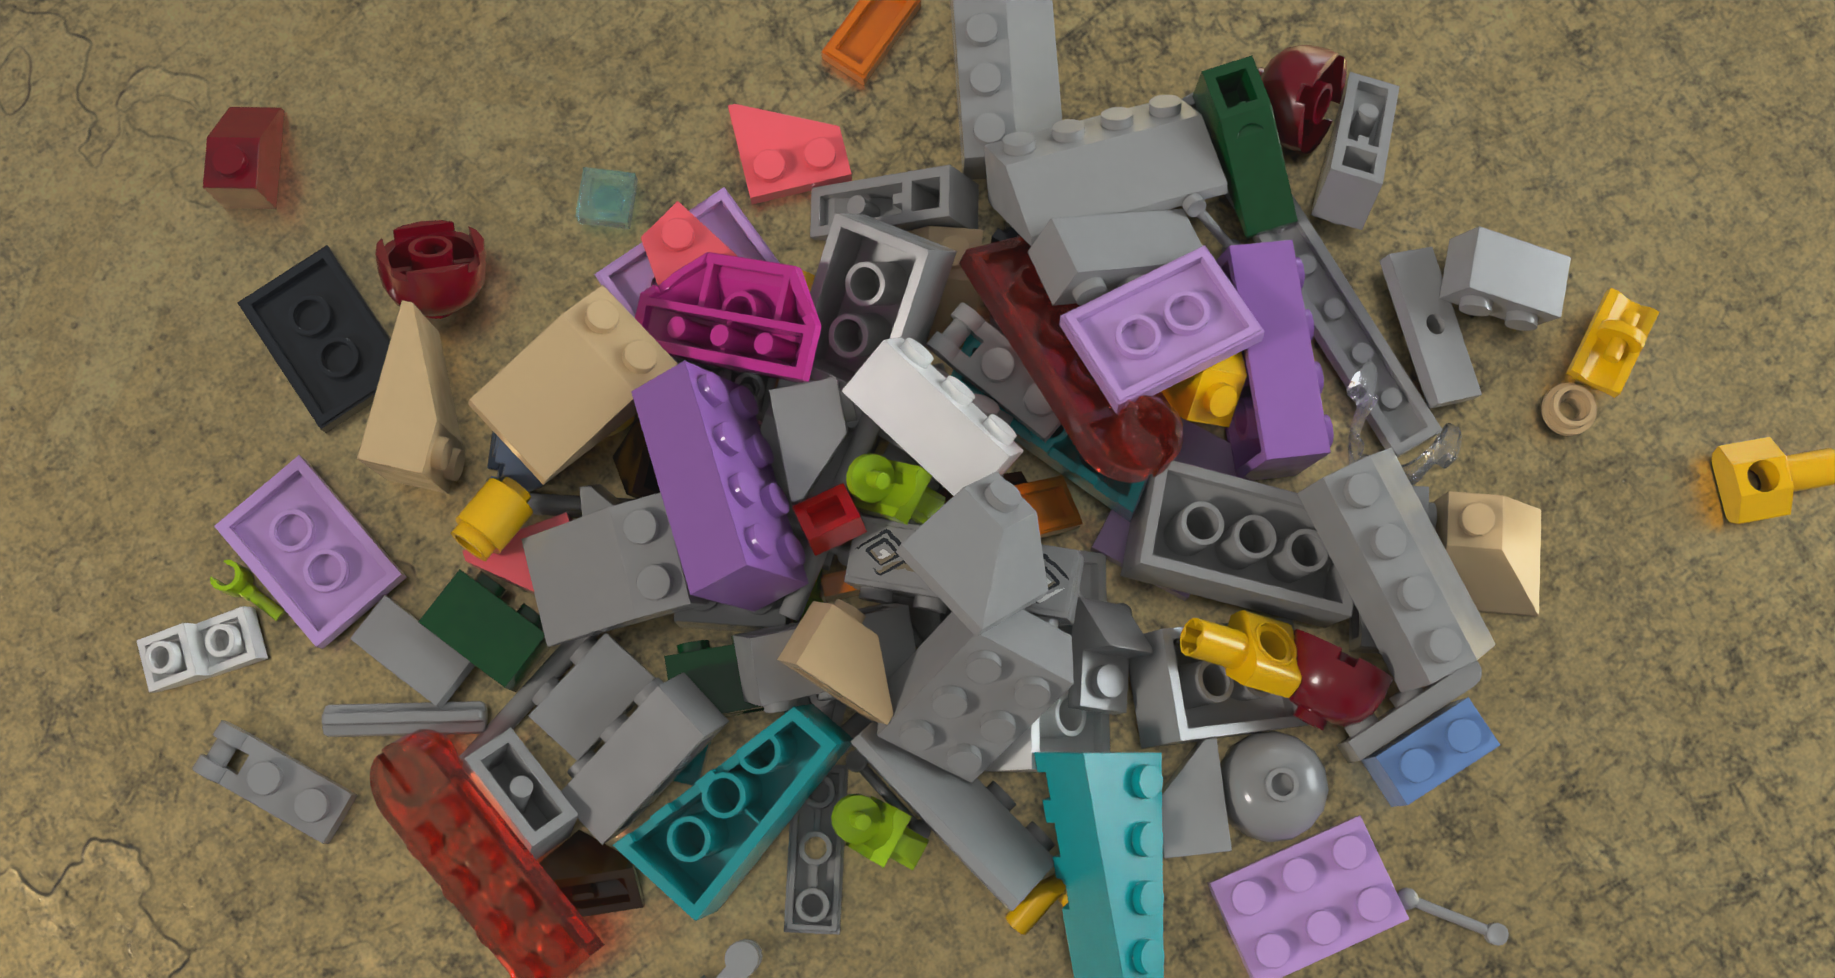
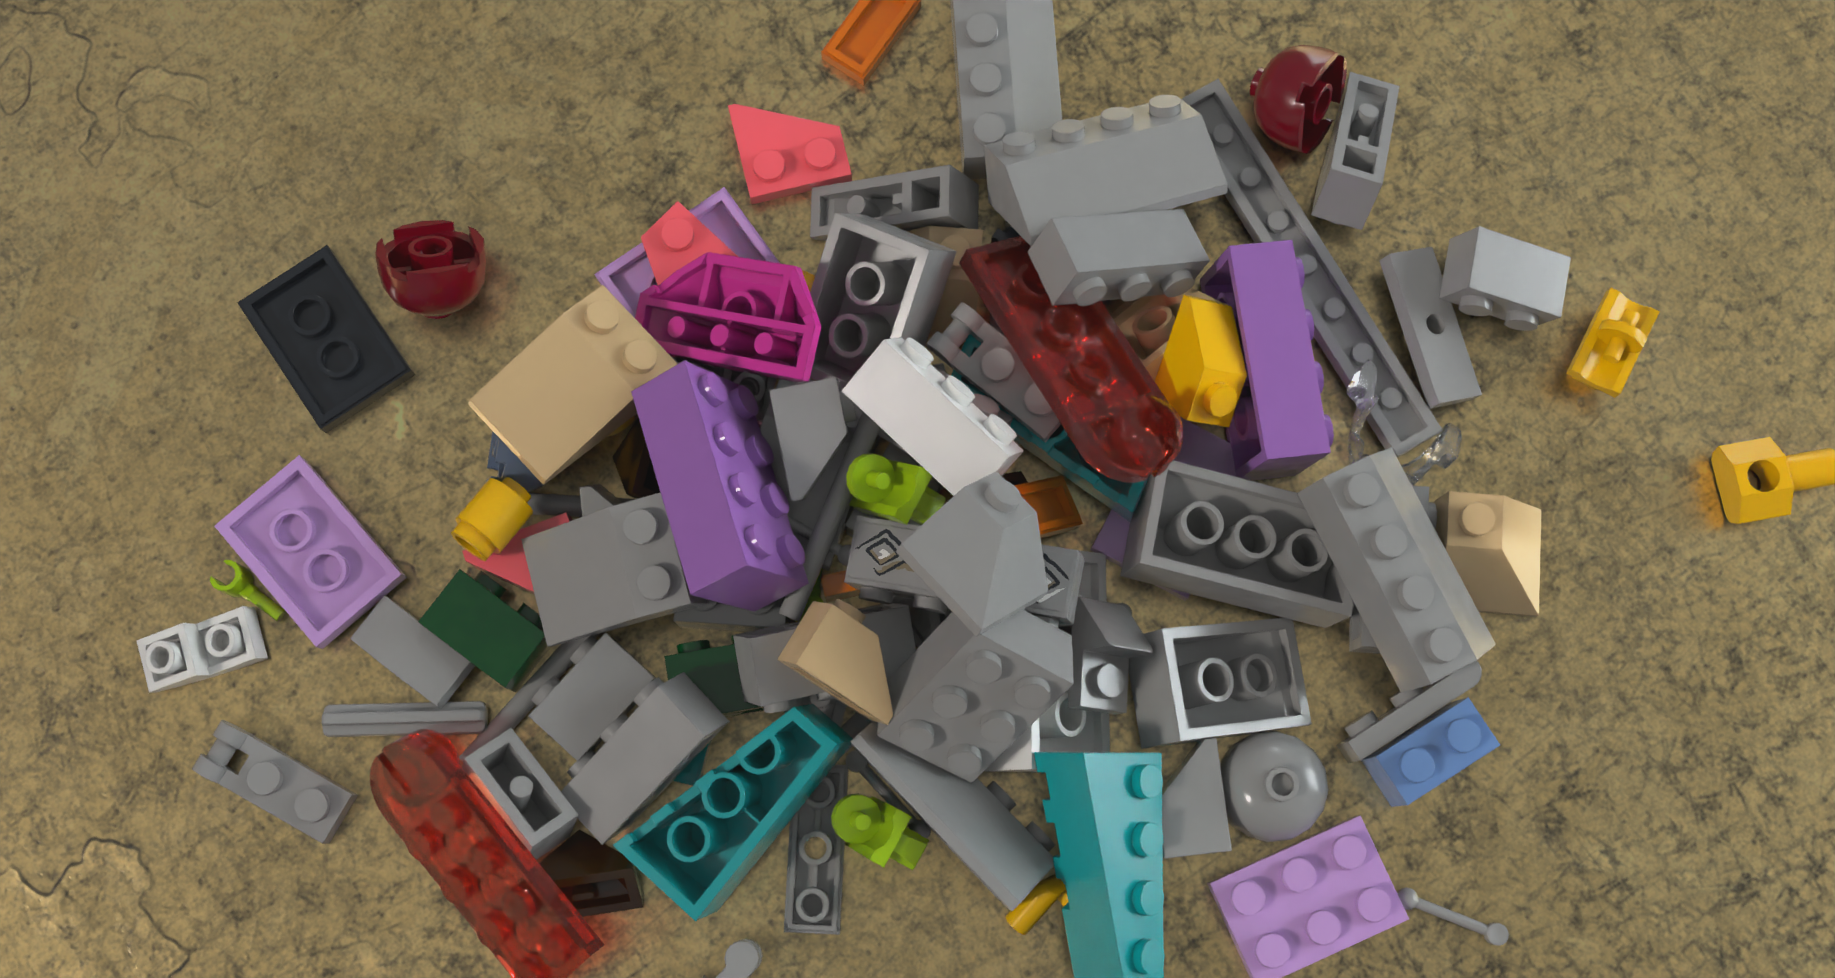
dark red slope [203,107,285,210] -> none
tan slope [357,300,465,494] -> none
clear light blue plate [575,167,638,229] -> none
red plate [792,483,867,556] -> none
lavender tile [1059,245,1265,414] -> none
yellow piece [1180,610,1302,698] -> none
light grey hinge [1182,193,1241,252] -> none
dark green slope [1192,56,1298,239] -> none
dark red cylinder [1287,629,1393,731] -> none
tan plate [1541,383,1597,436] -> none

